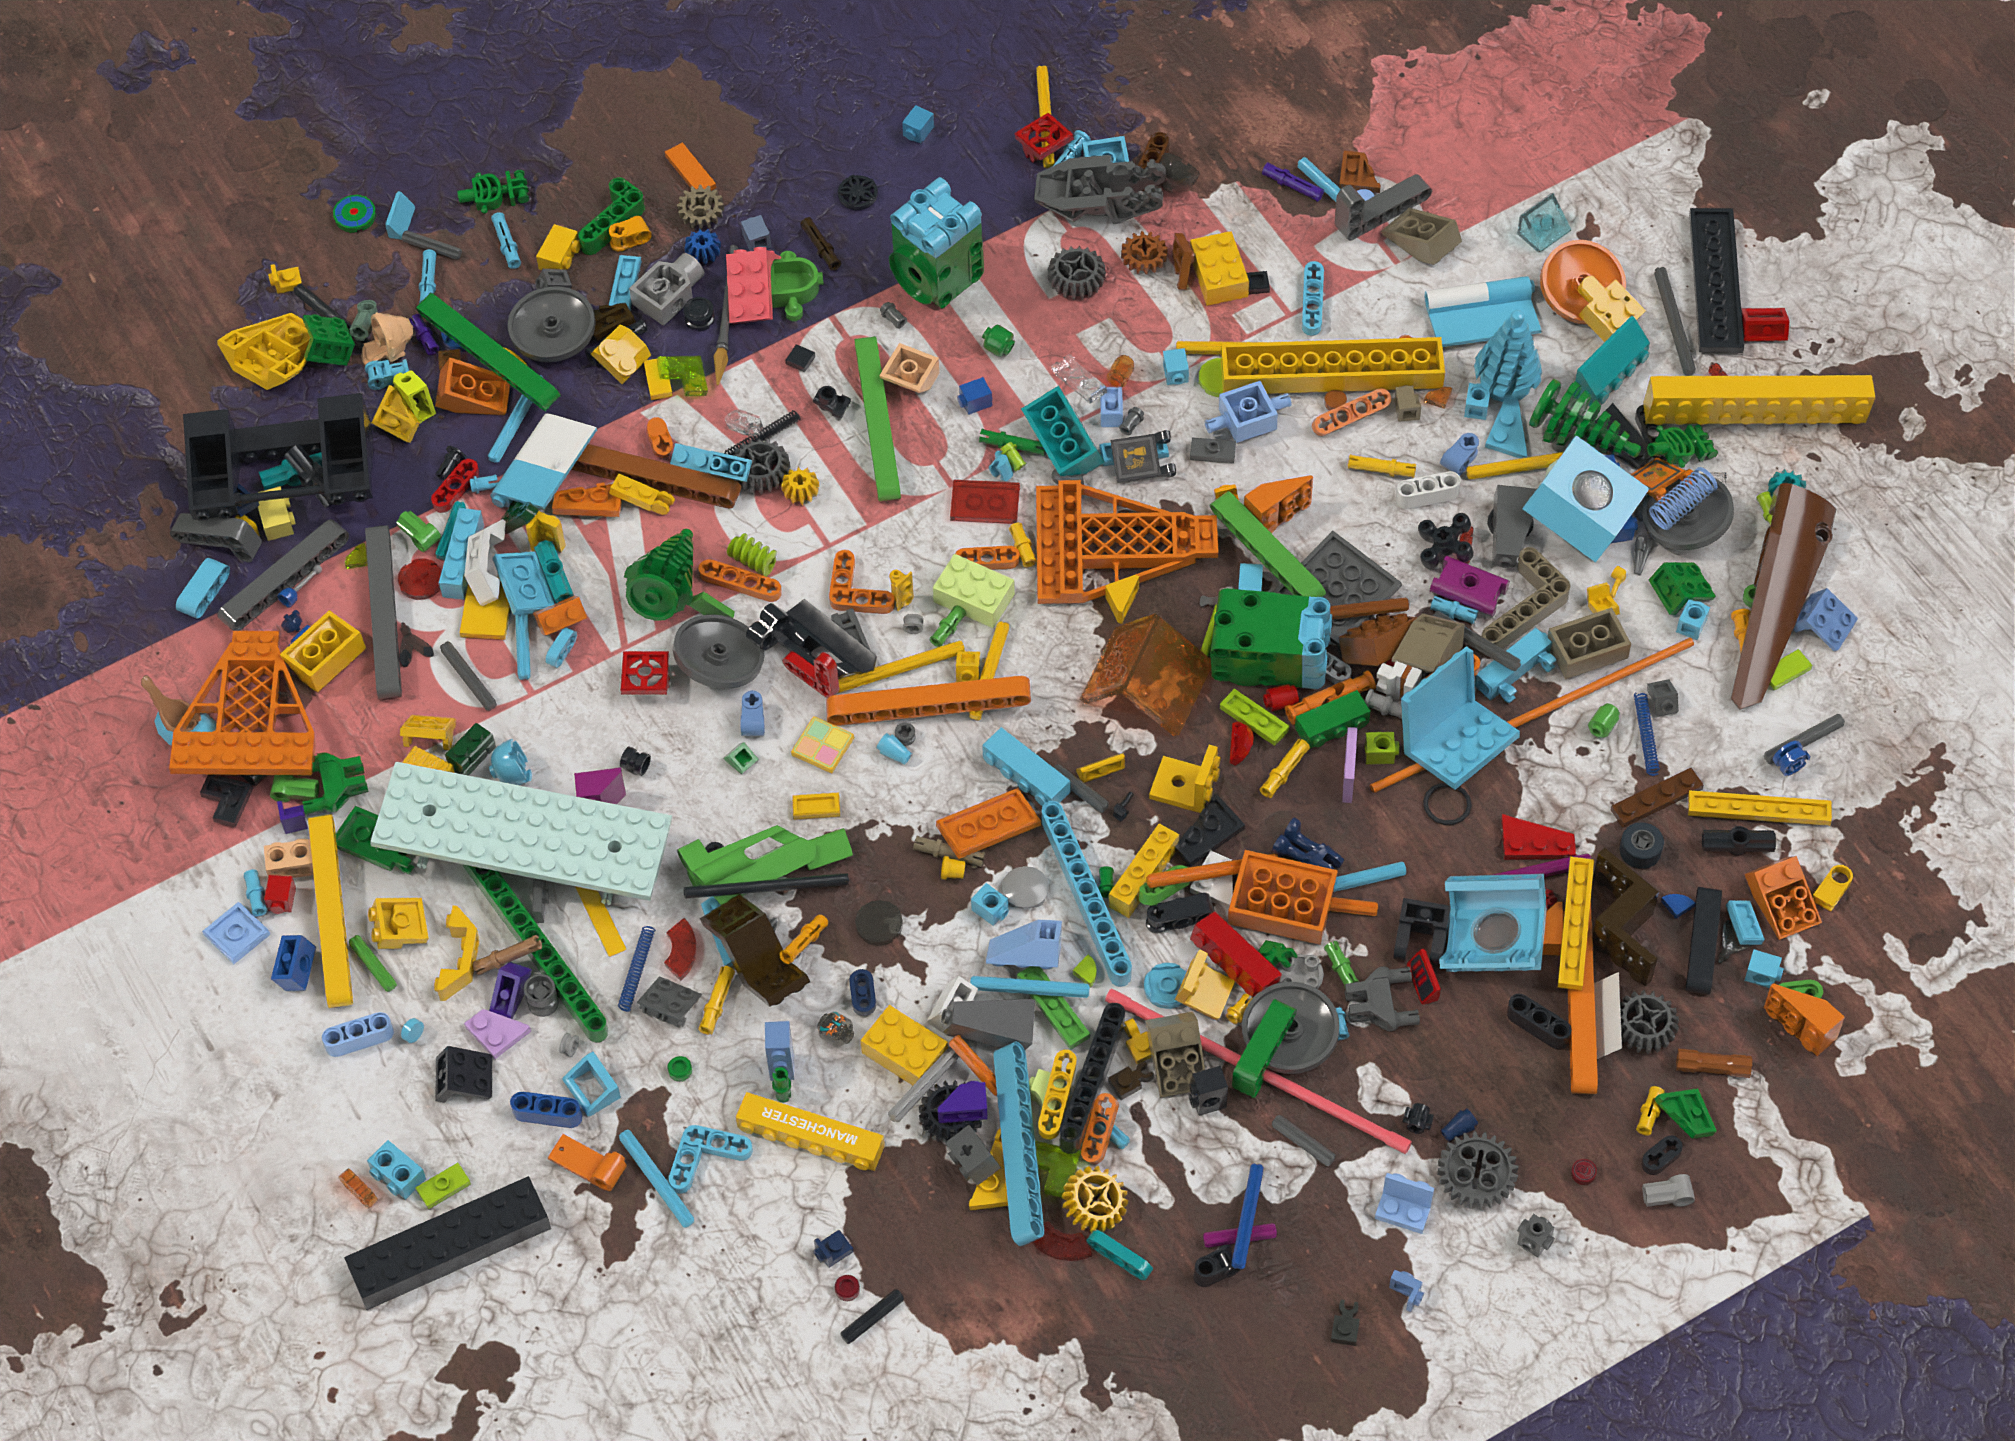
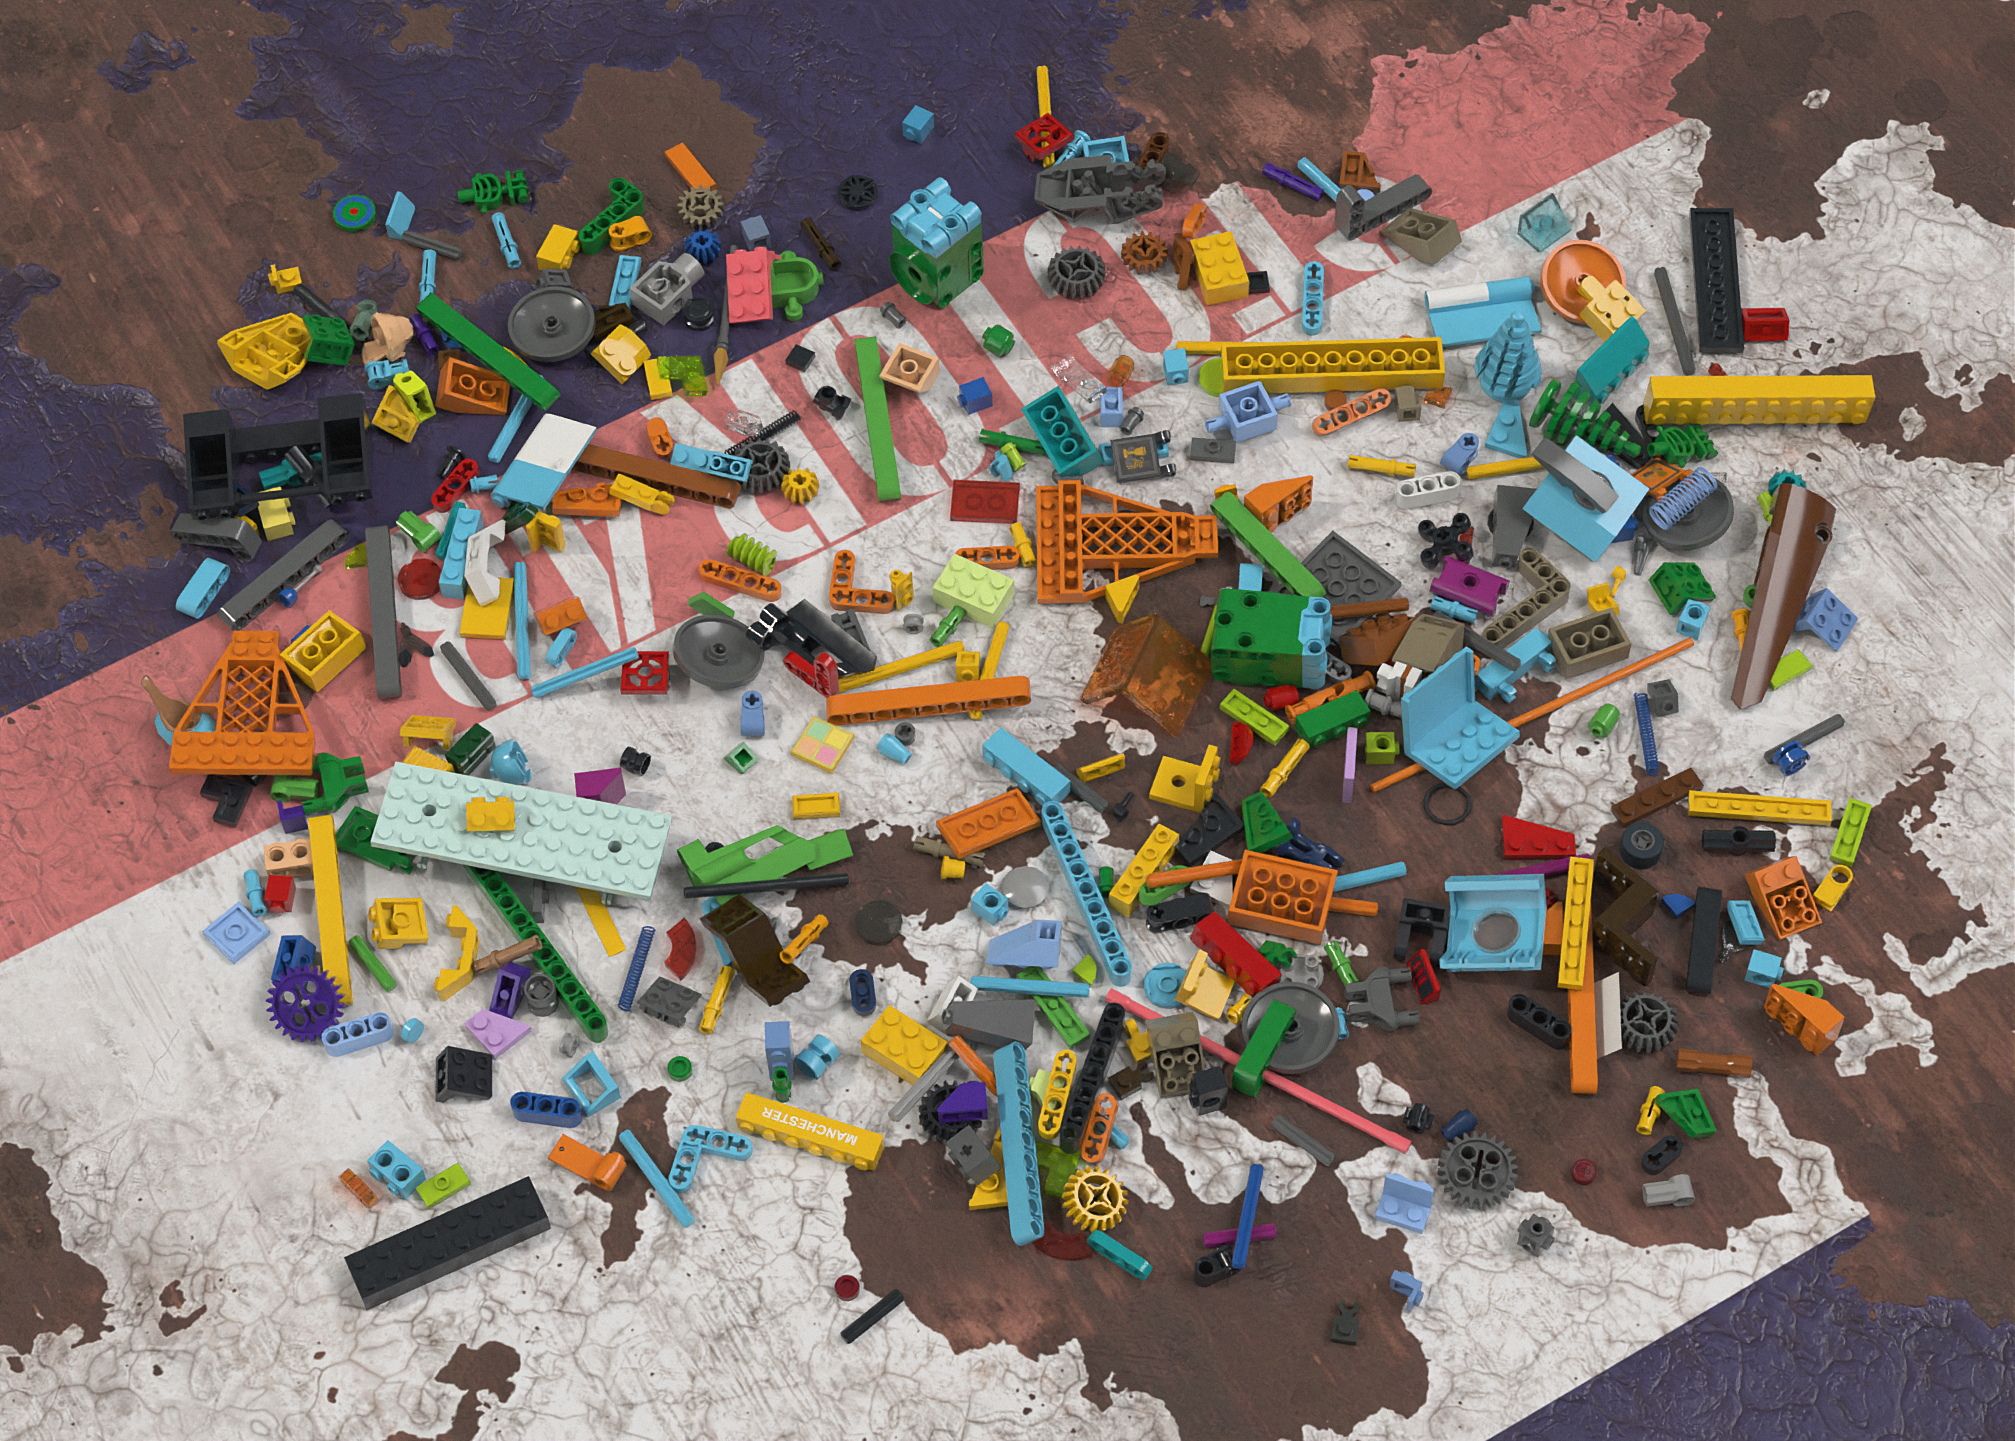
dark blue piece [281,610,302,633] -> none
medium azure tile [492,552,555,615] -> none
teal piece [534,540,574,604] -> none
green plant [624,529,693,621] -> none
dark blue bracket [813,1230,854,1268] -> none
clear smoke head [817,1012,854,1047] -> none
medium azure brick [1464,383,1491,420] -> none
none -> dark purple gear [266,963,346,1042]
none -> yellow bracket [466,797,515,831]
none -> medium azure axle [531,647,639,698]
none -> medium azure wheel [794,1034,840,1080]
none -> orange beam [1182,203,1207,239]
none -> green wing [1241,791,1294,853]
none -> slope [1531,438,1619,514]
none -> lime plate [1829,798,1872,867]

